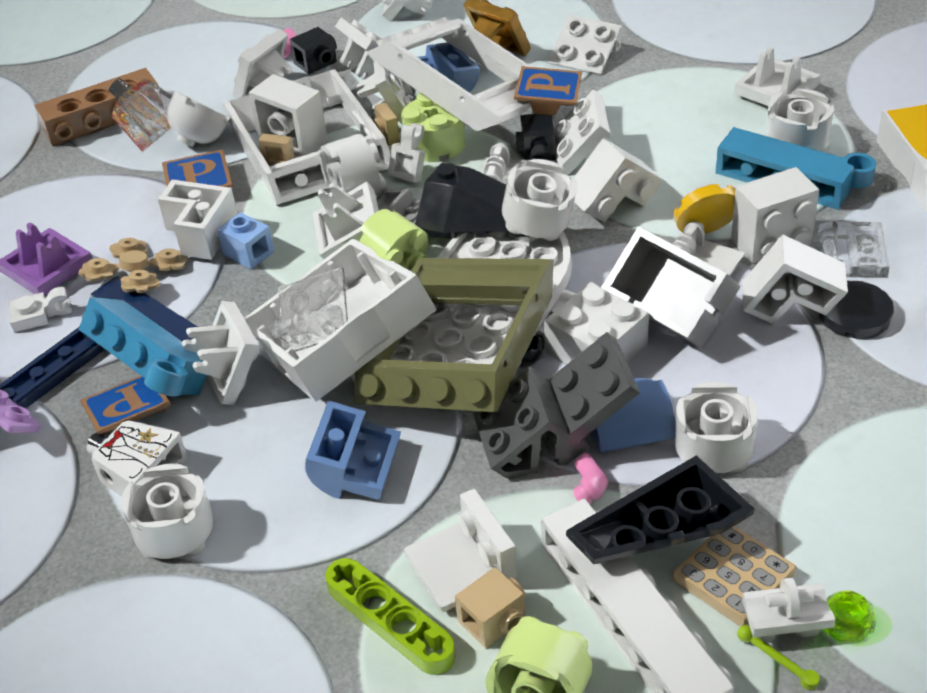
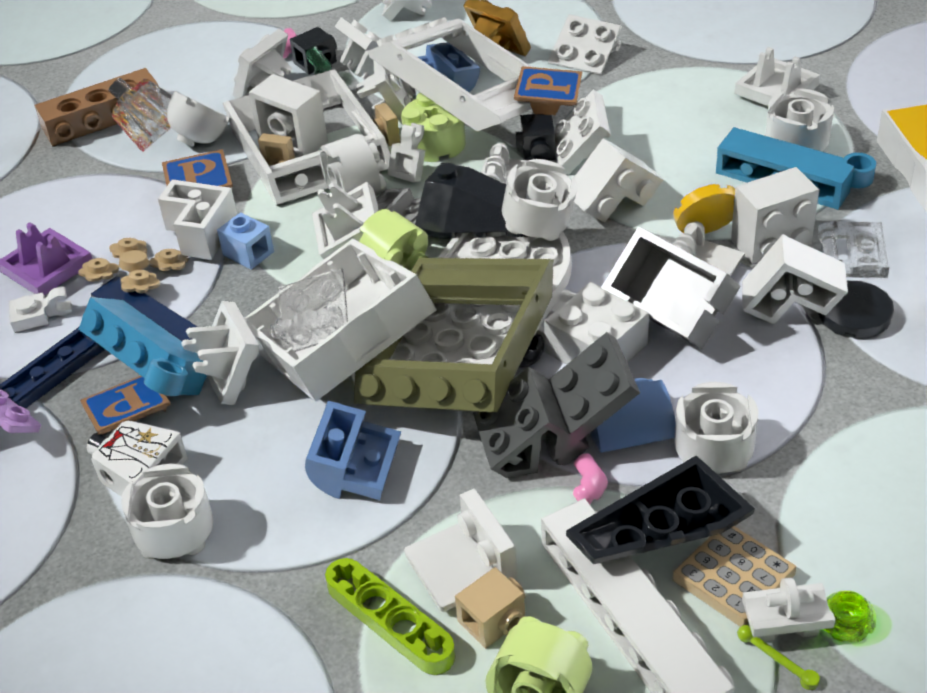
none -> clear green arm [305,46,332,75]

